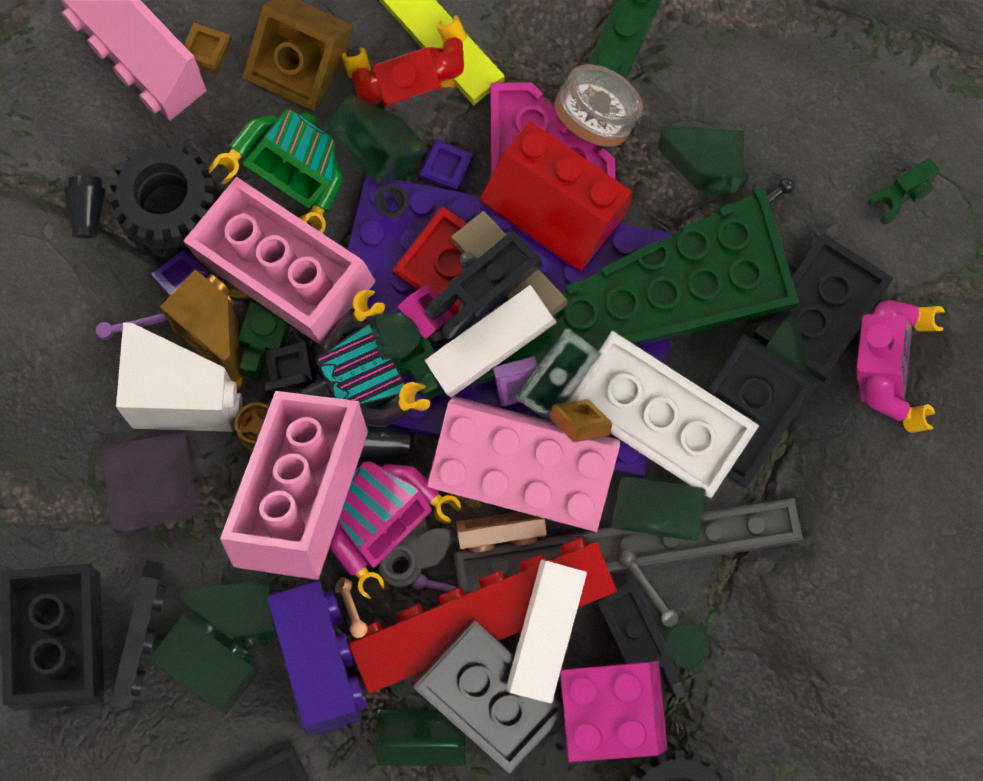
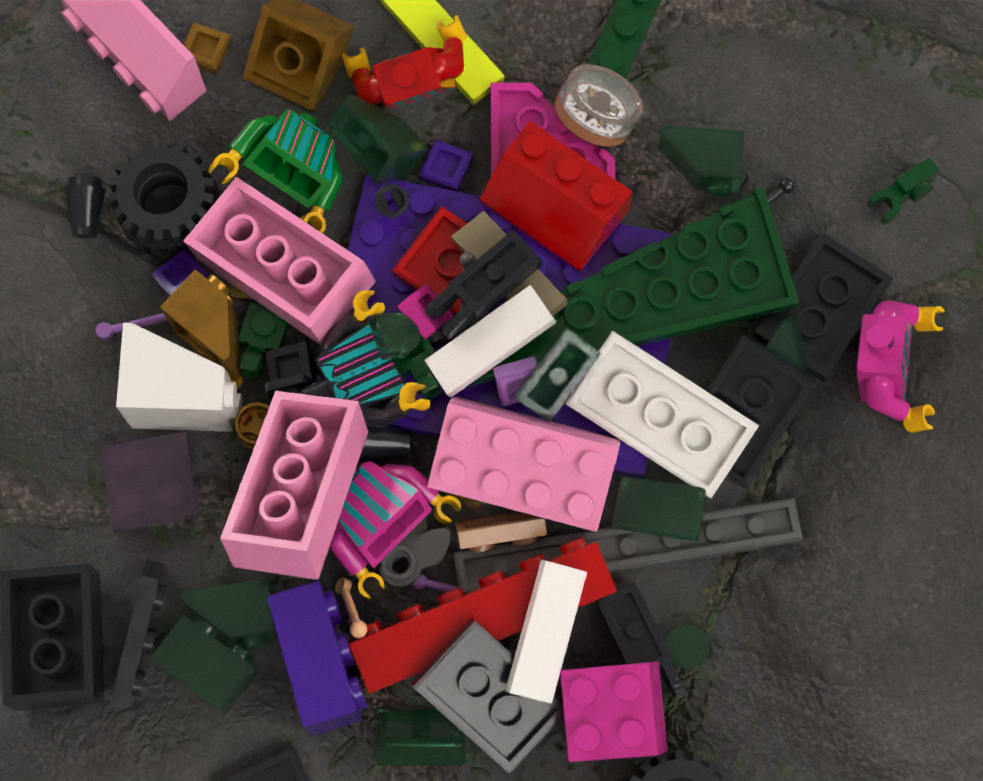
pearl gold tile [550,399,613,442] -> none
dark grey hinge [618,549,678,627] -> none

